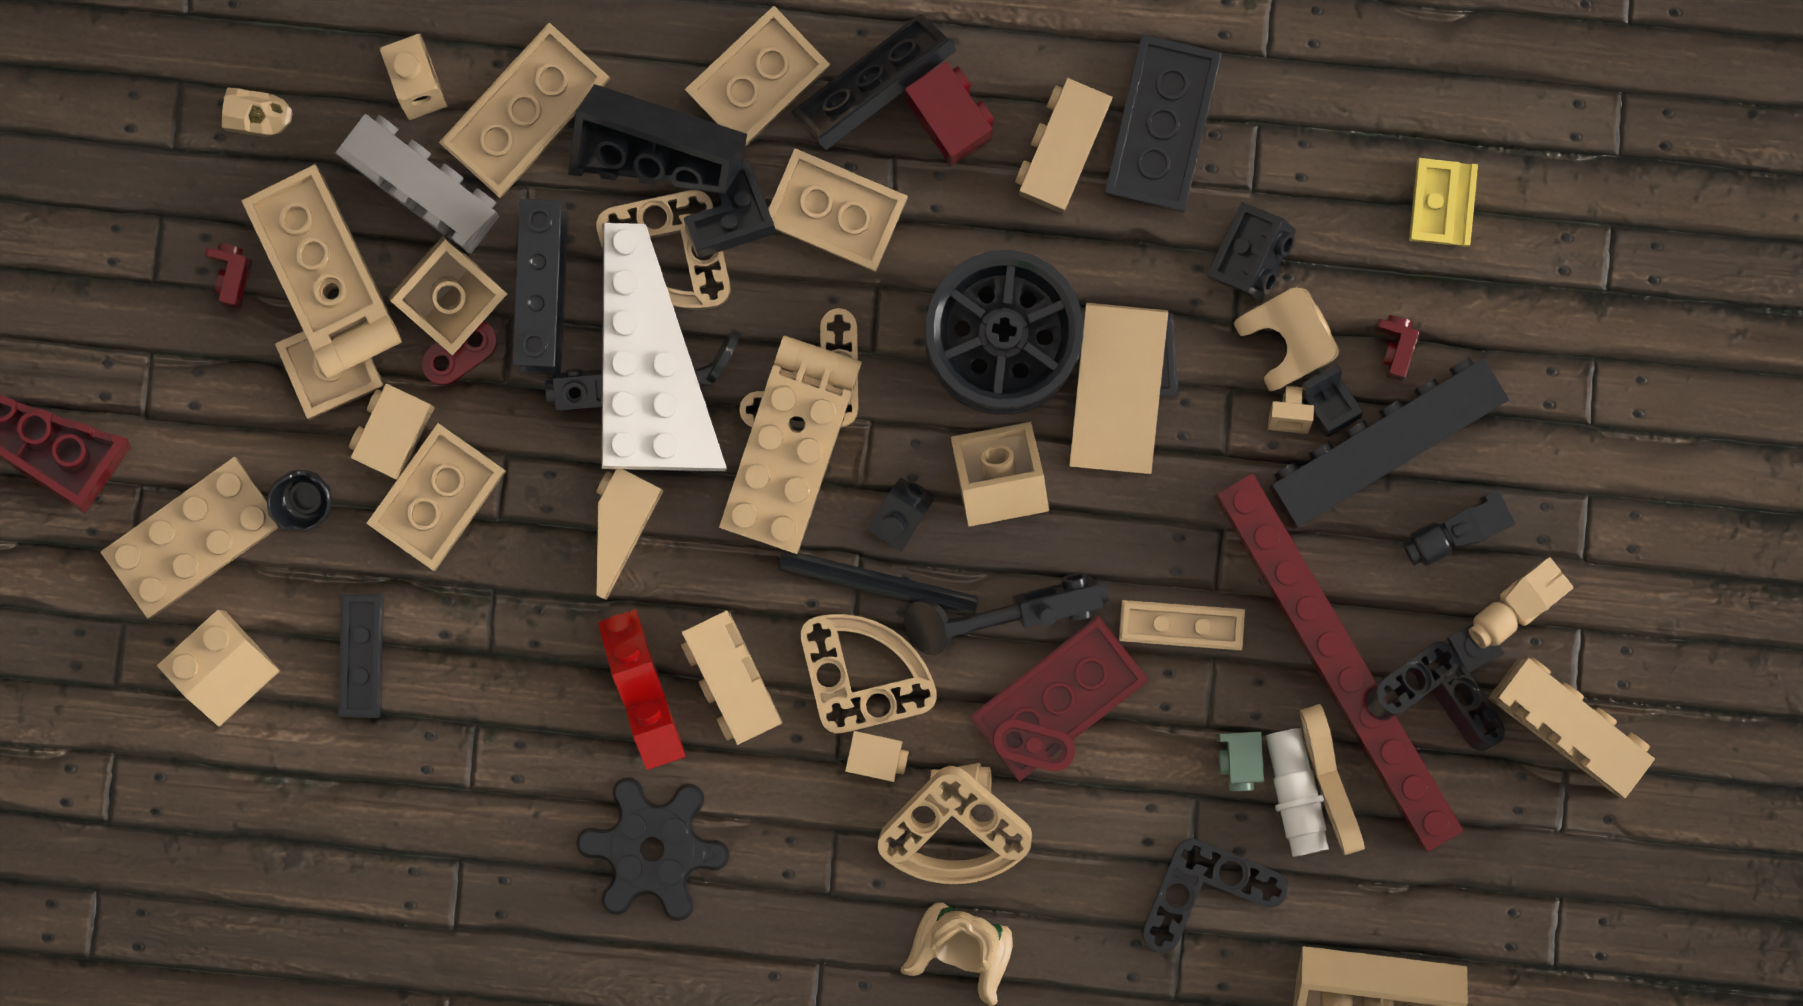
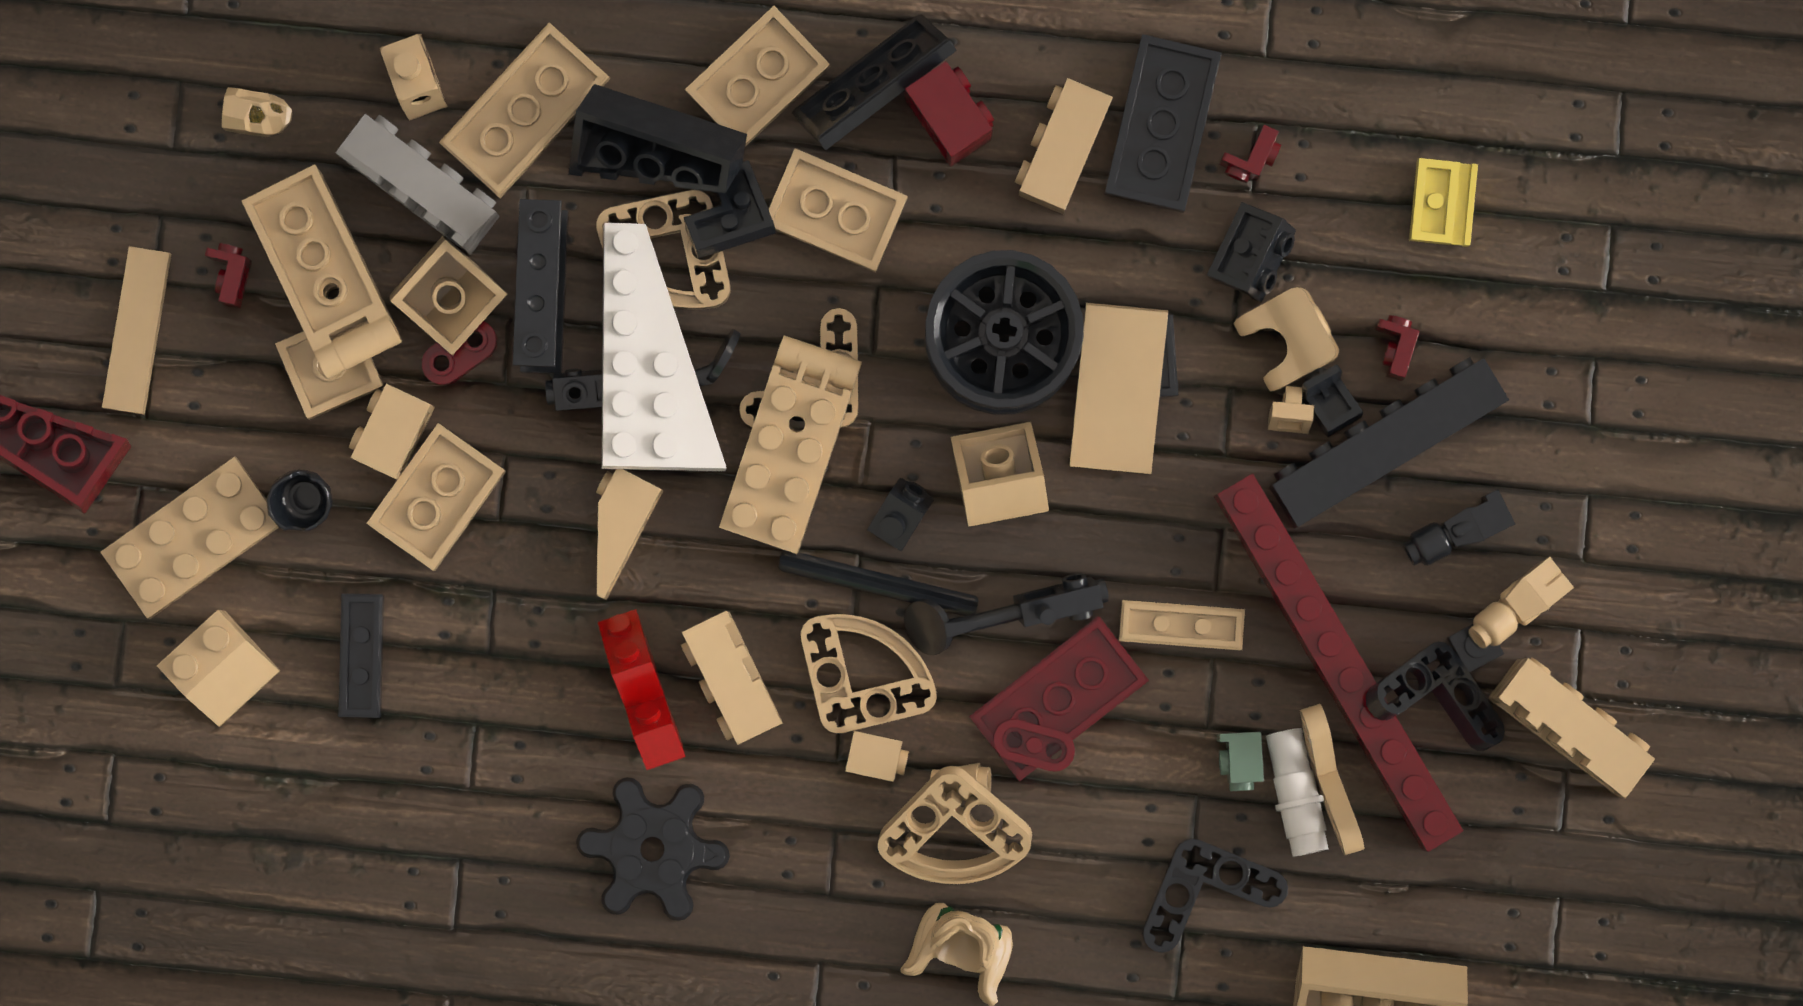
none -> tan tile [102,246,172,415]
none -> dark red bracket [1219,125,1281,183]

